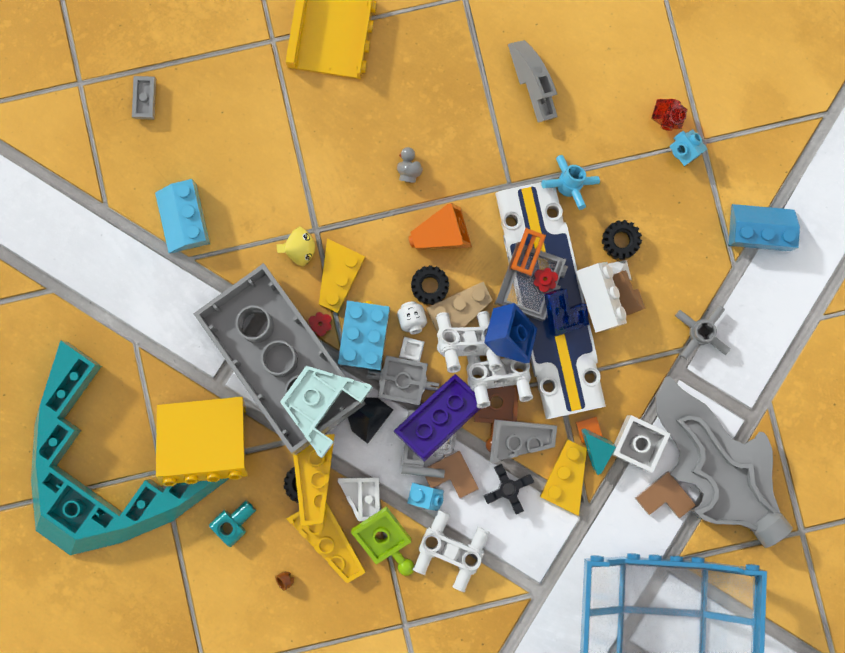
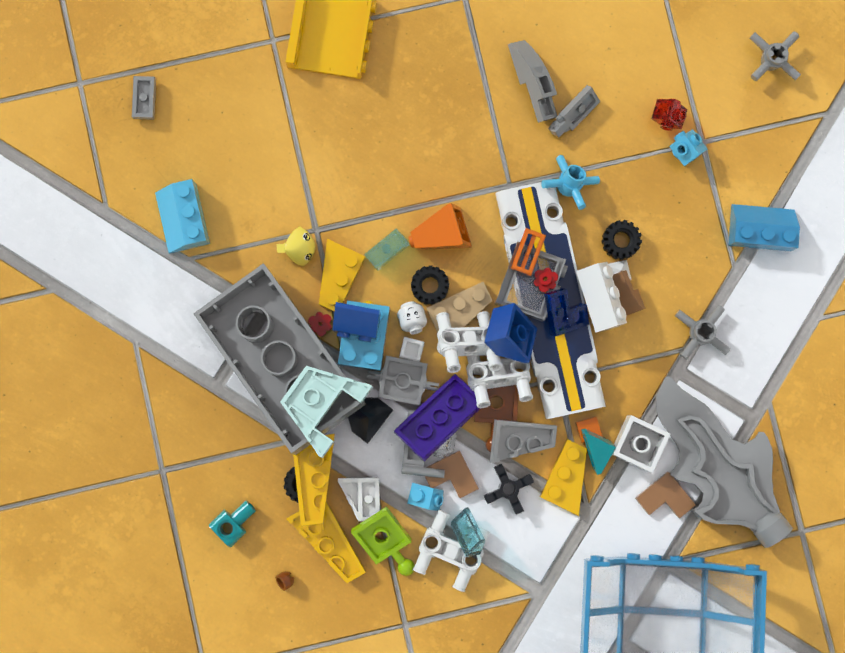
teal piece [31,340,229,555] -> none
yellow panel [156,397,248,486] -> none
light grey animal [397,147,423,183] -> none
none -> blue slope [332,302,381,342]
none -> clear light blue slope [364,229,410,271]
none -> clear light blue slope [451,507,485,557]
none -> light grey hinge [548,85,600,137]
none -> light grey bar [749,31,801,81]

